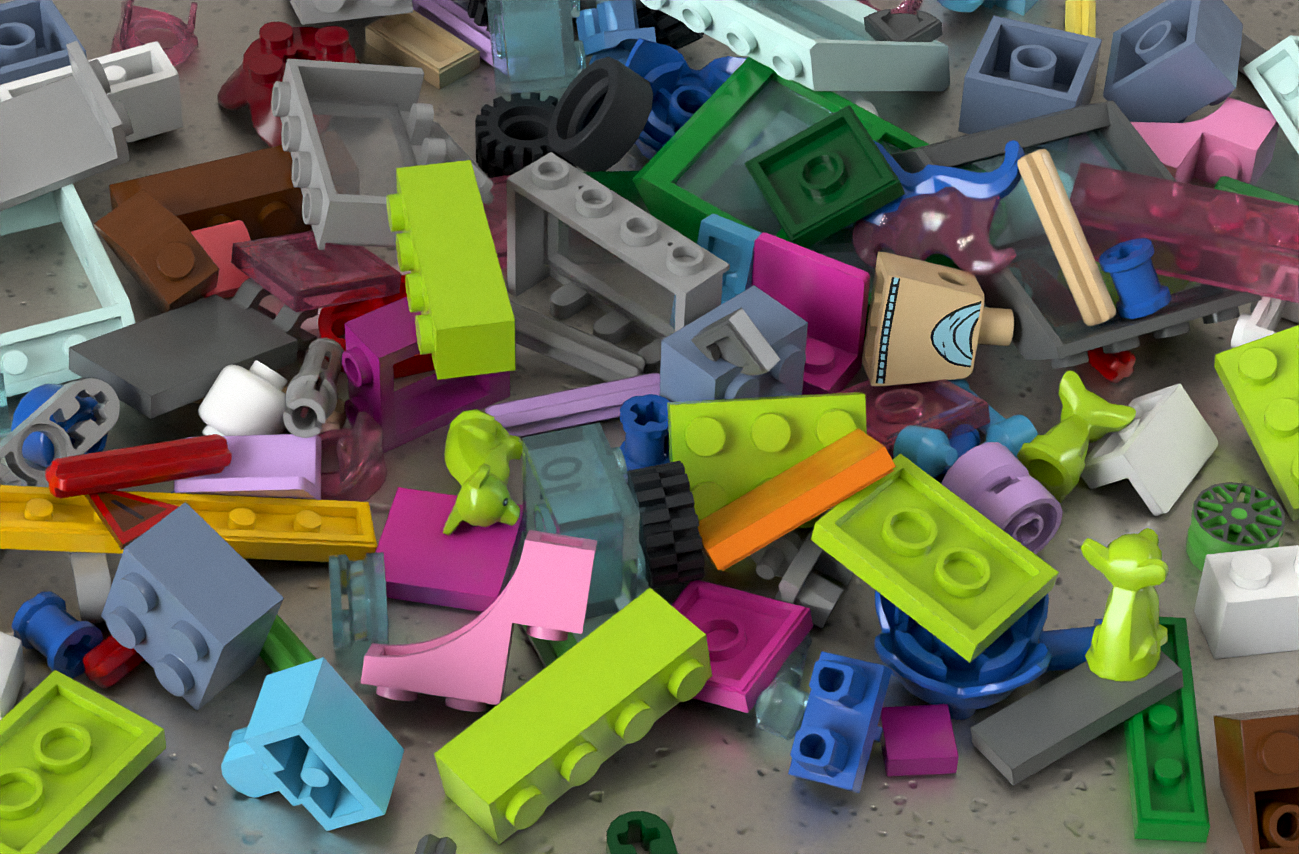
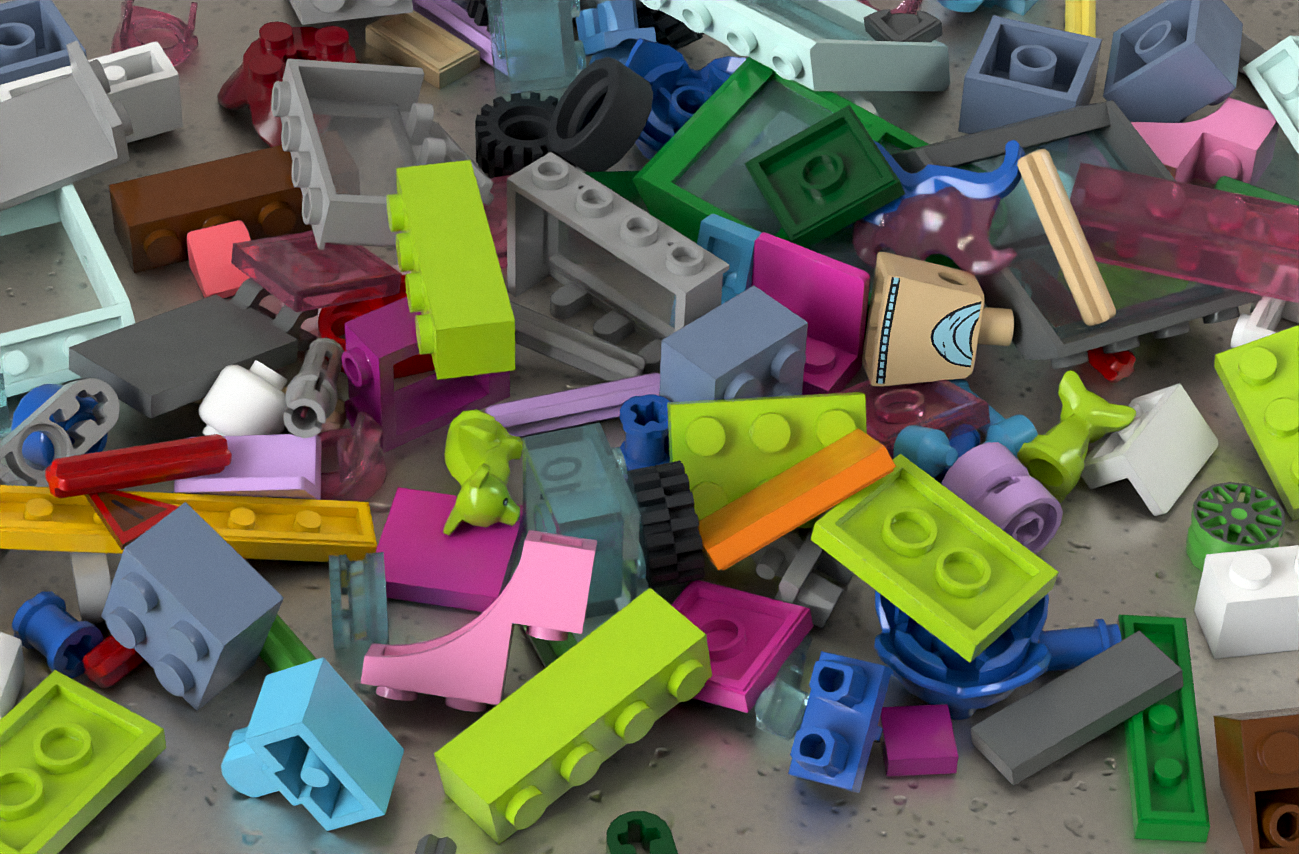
reddish brown slope [94,189,219,314] -> none
dark grey tile [691,307,781,375] -> none
lime animal [1081,528,1169,681] -> none
blue bush [1099,238,1172,319] -> none

